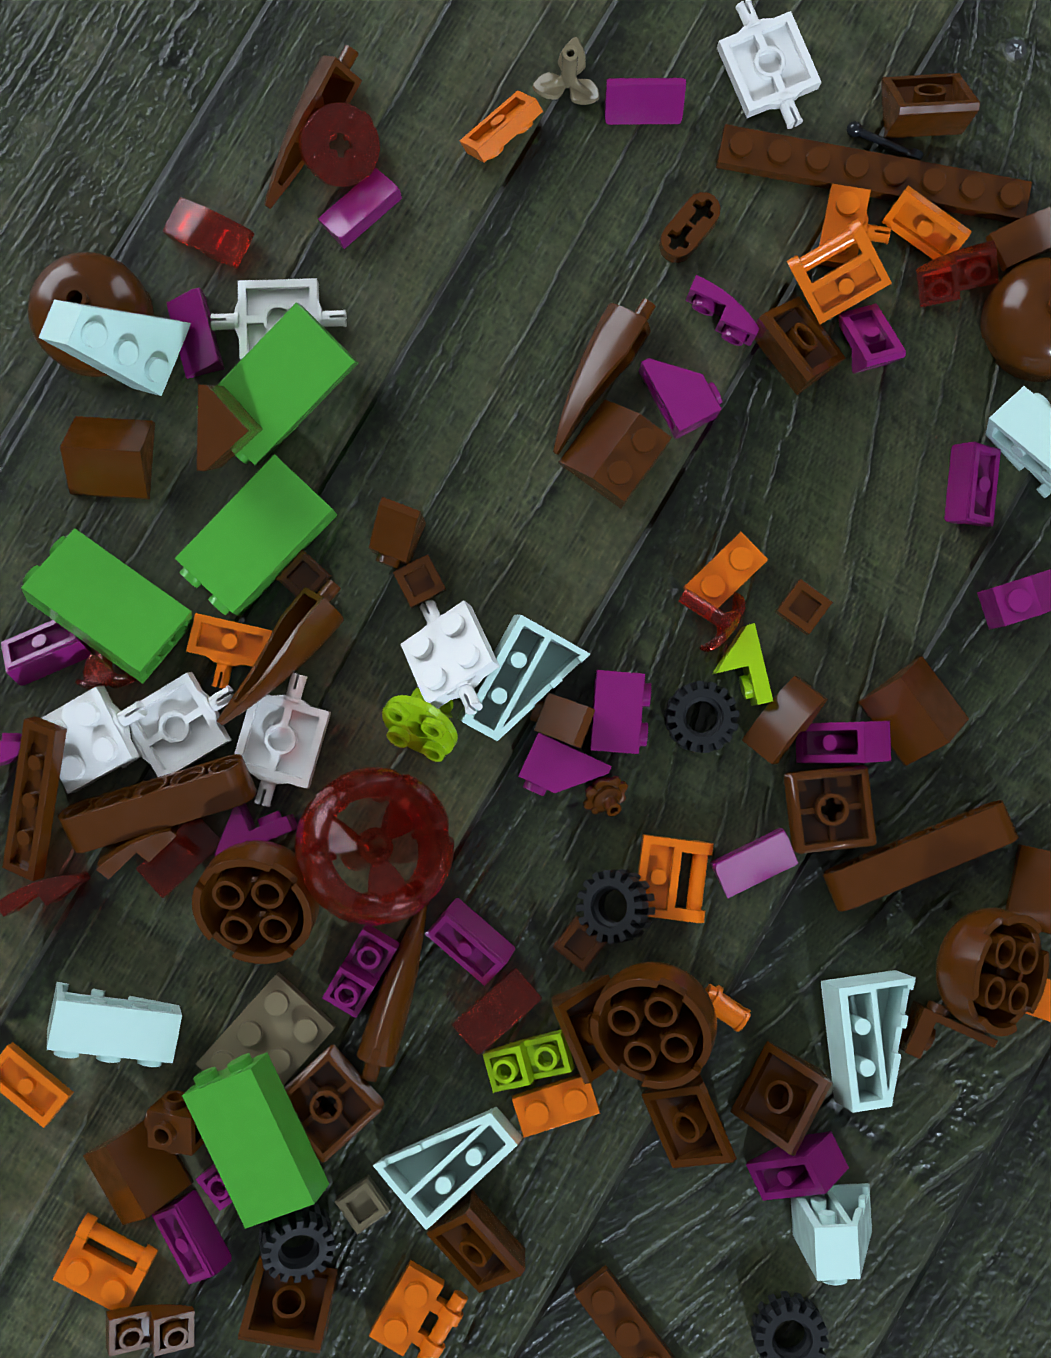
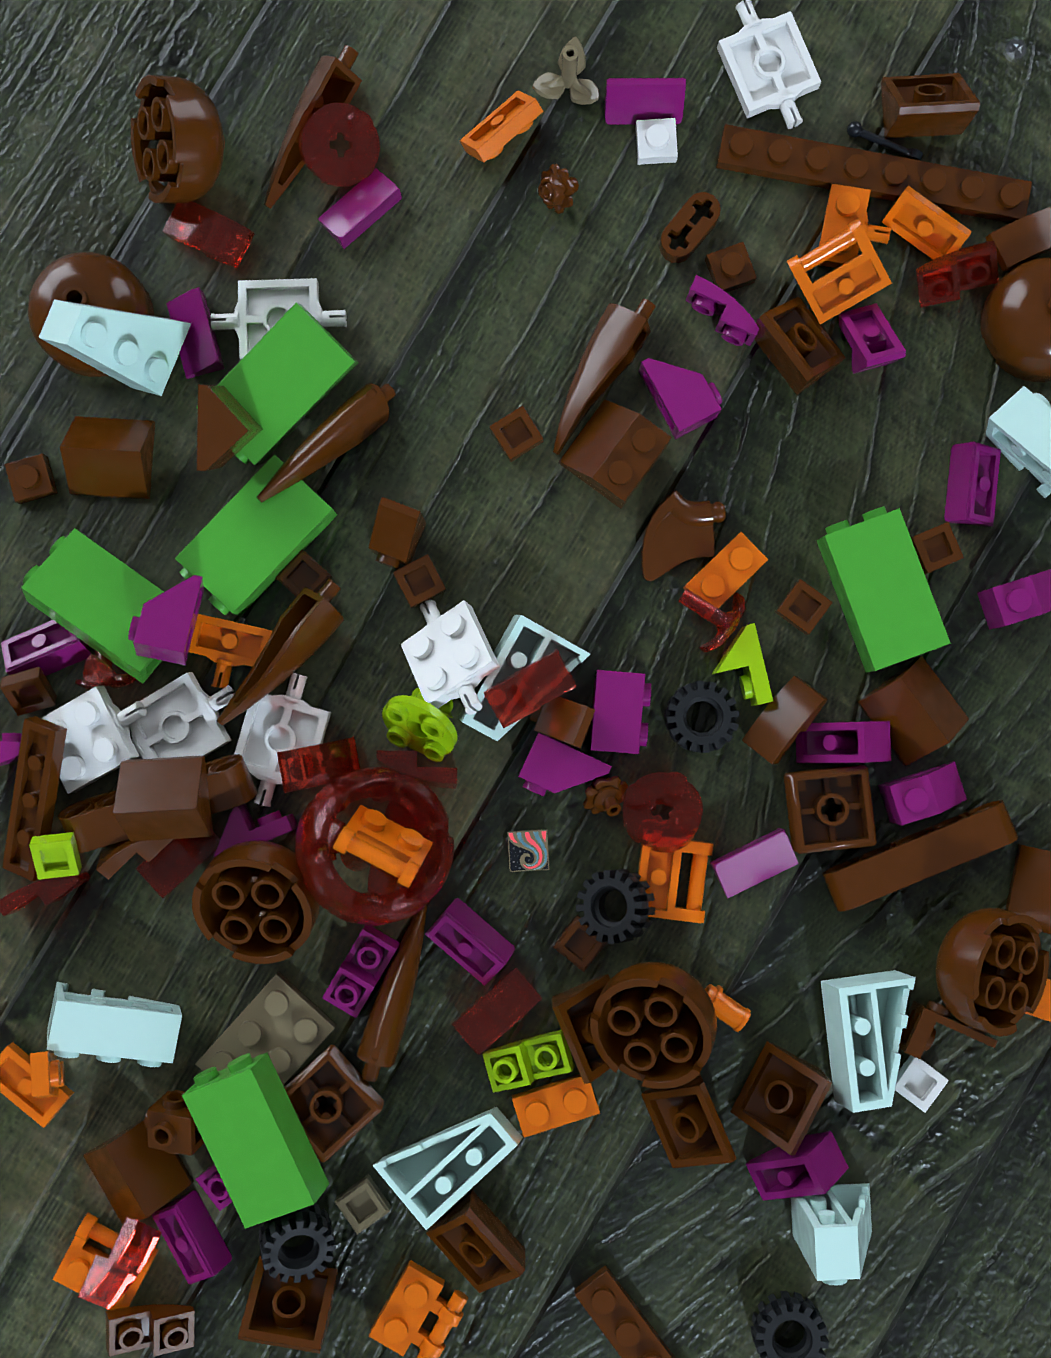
none -> reddish brown plate [0,667,57,716]
none -> reddish brown plate [5,453,58,504]
none -> lime plate [29,832,82,880]
none -> orange plate [30,1051,65,1098]
none -> clear red slope [78,1217,162,1310]
none -> reddish brown slope [113,755,213,841]
none -> magenta slope [128,575,204,665]
none -> reddish brown cylinder [131,75,225,203]
none -> reddish brown piece [256,383,396,503]
none -> clear red slope [277,737,362,793]
none -> orange plate [333,805,433,888]
none -> clear red slope [377,750,457,789]
none -> clear red slope [483,649,577,728]
none -> reddish brown plate [489,406,544,462]
none -> tile [508,829,549,872]
none -> reddish brown plant [538,163,579,214]
none -> clear red plate [622,772,703,853]
none -> white plate [635,118,678,165]
none -> reddish brown arm [641,490,726,581]
none -> reddish brown plate [705,242,757,292]
none -> bright green brick [817,506,951,673]
none -> magenta slope [878,761,967,825]
none -> white plate [895,1055,949,1113]
none -> reddish brown plate [911,522,964,574]

